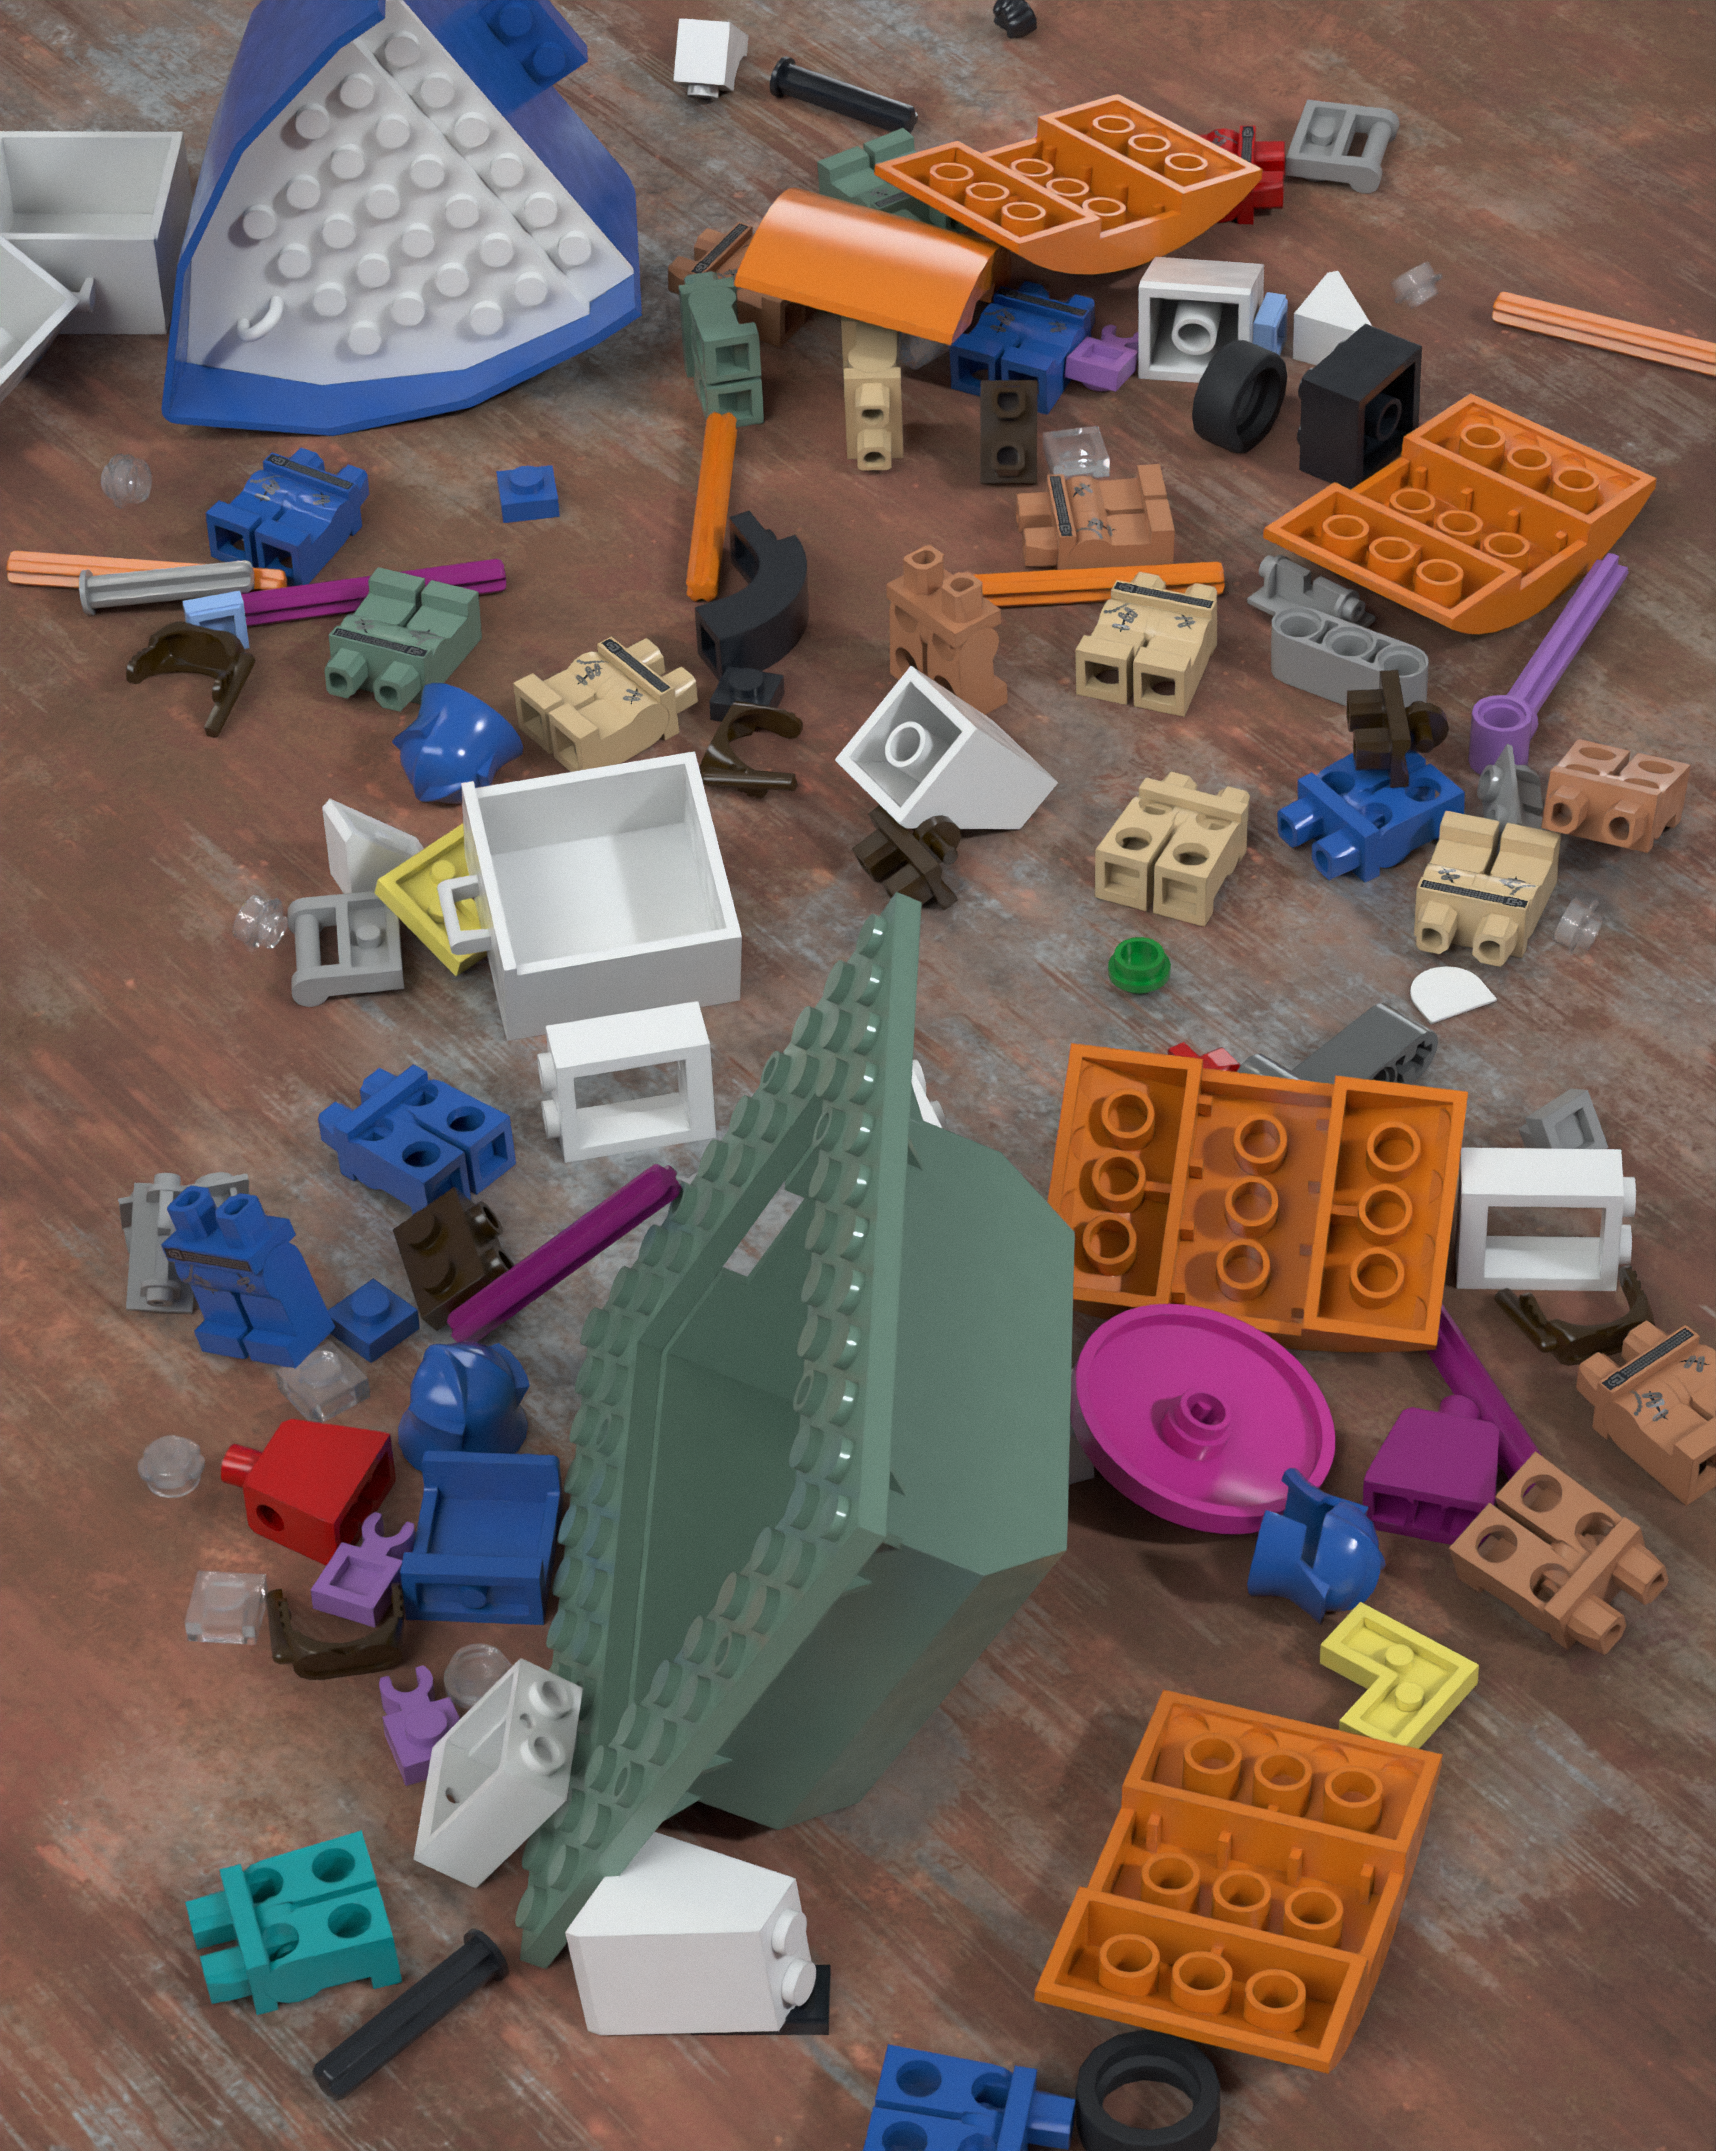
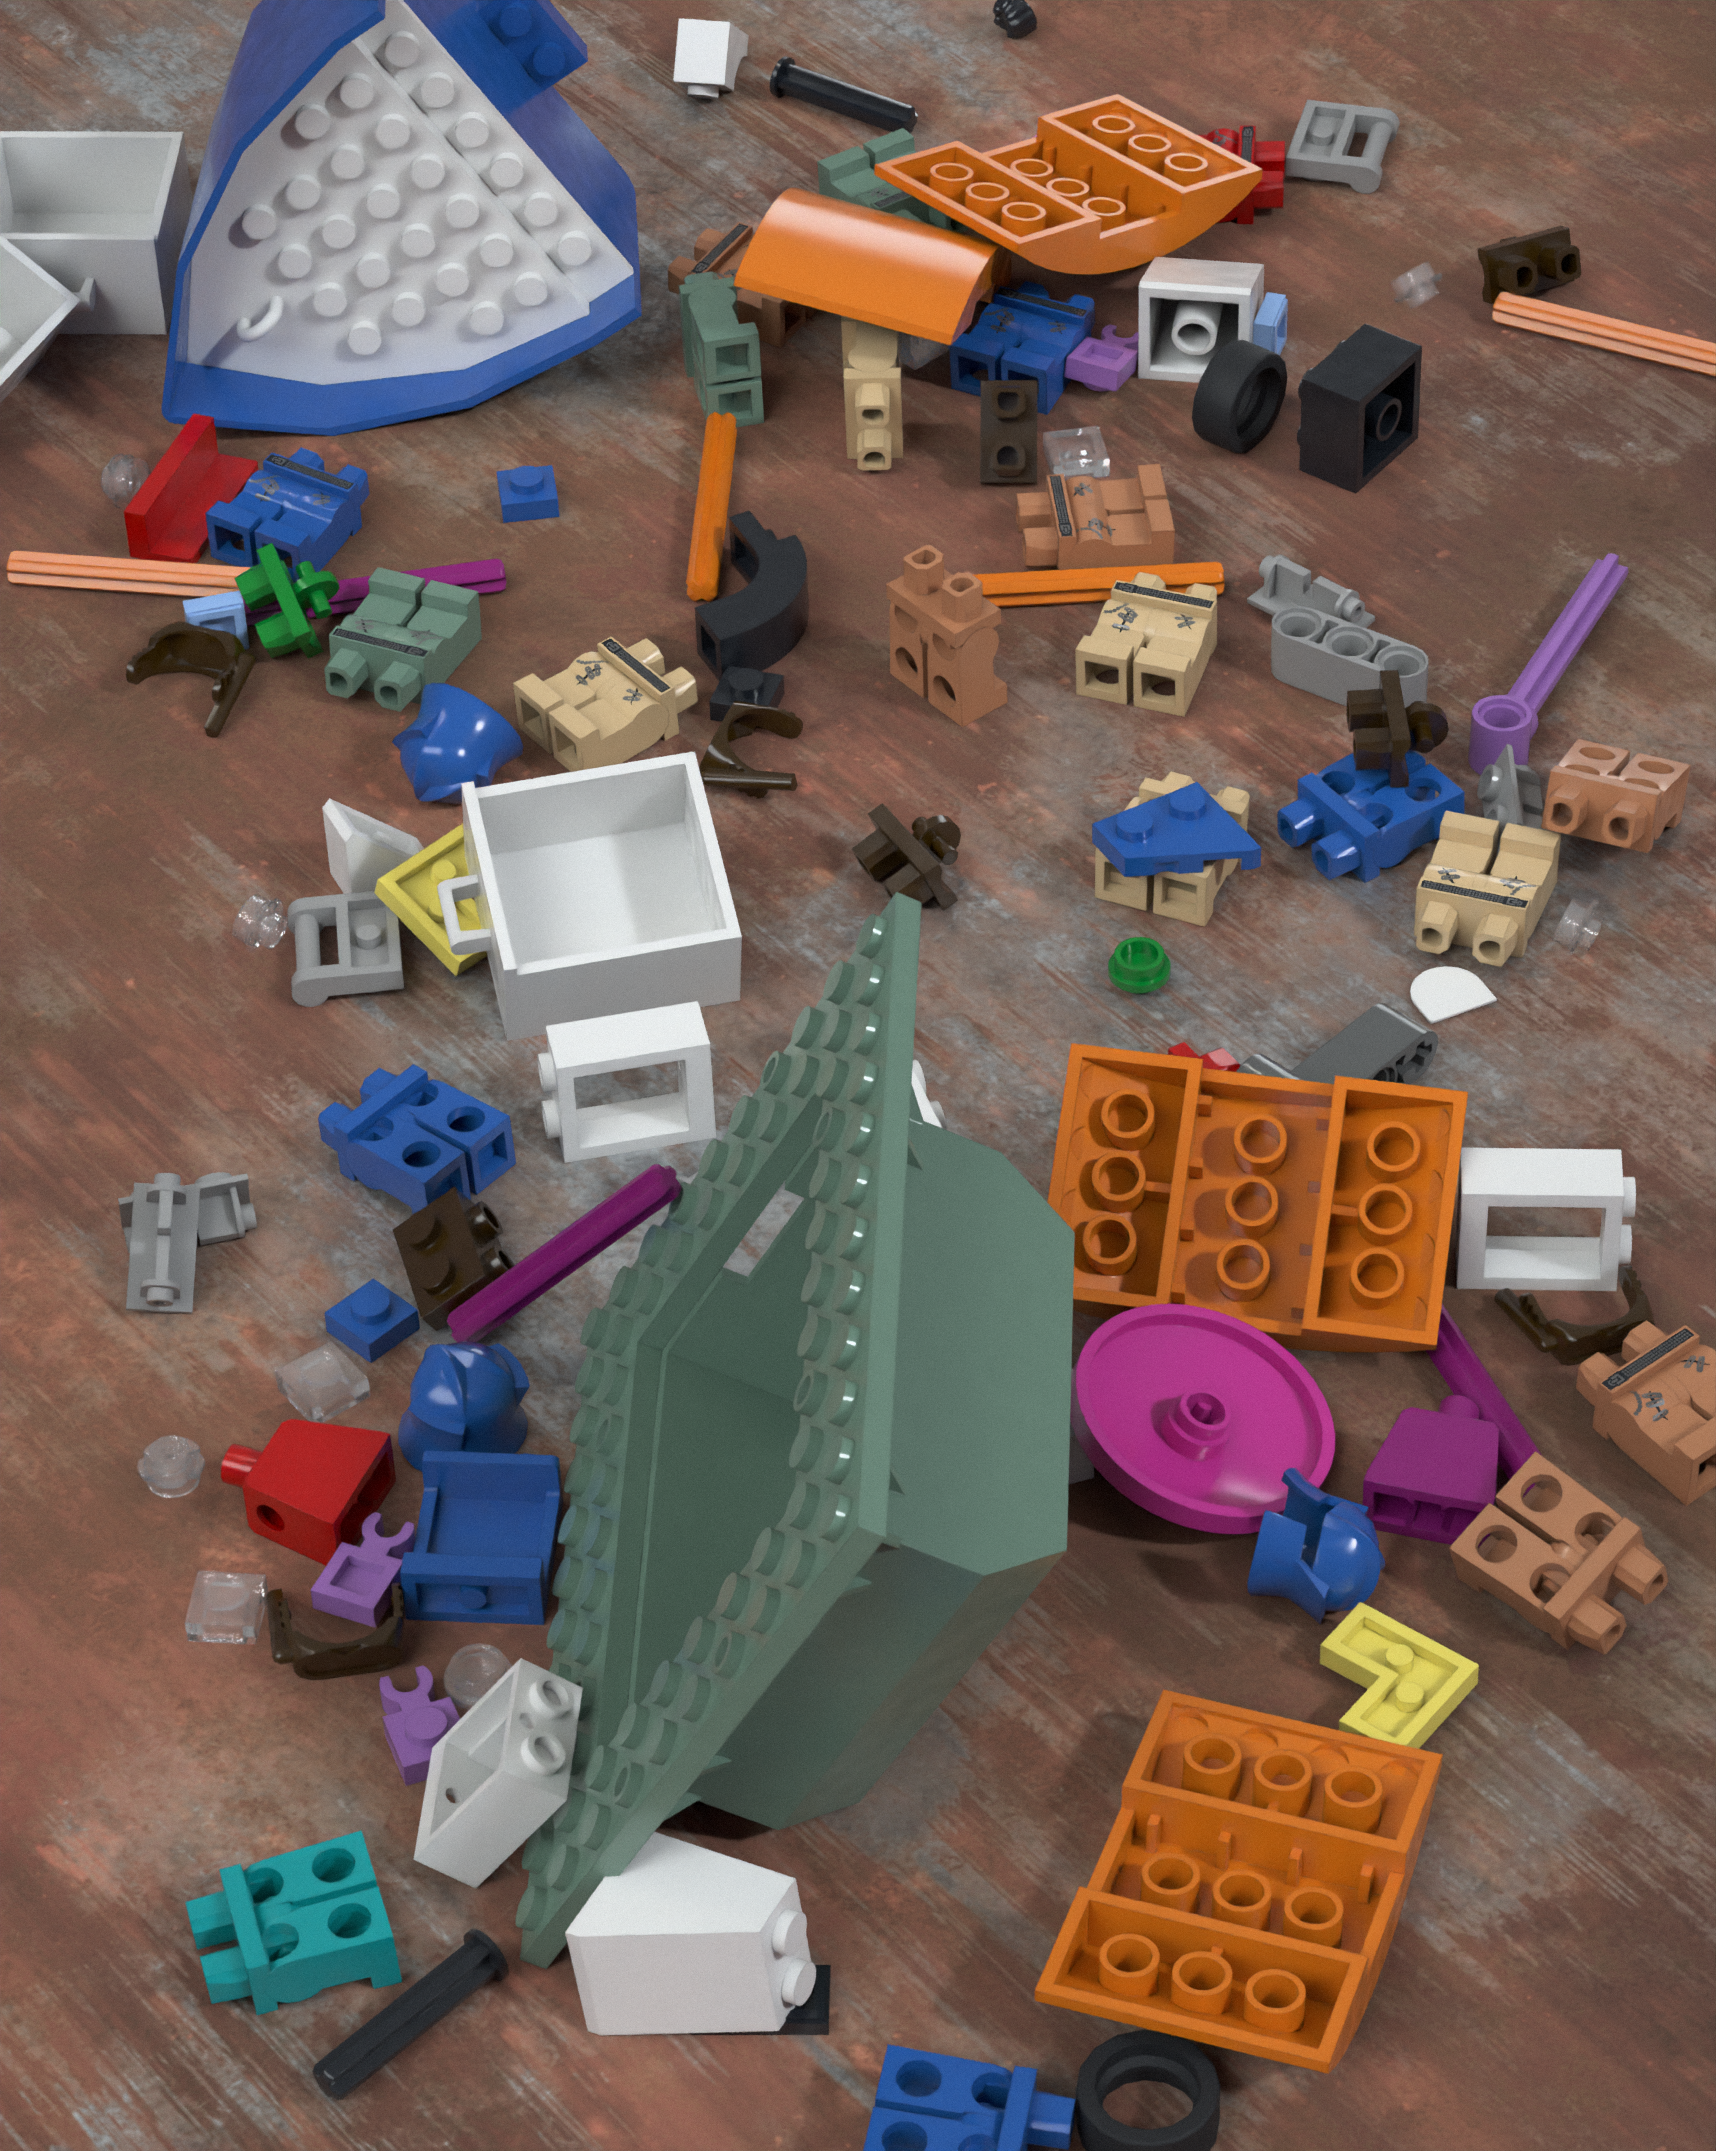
light grey axle [79,560,255,616] -> none
blue hips [161,1185,336,1369] -> none
white slope [835,666,1058,829] -> none
orange slope [1263,393,1657,634] -> none
white slope [1293,271,1372,366] -> none
light grey tile [1519,1088,1608,1149] -> none
none -> red panel [124,413,259,563]
none -> green hips [235,543,339,659]
none -> blue wing [1092,782,1261,877]
none -> dark brown hips [1477,226,1581,304]

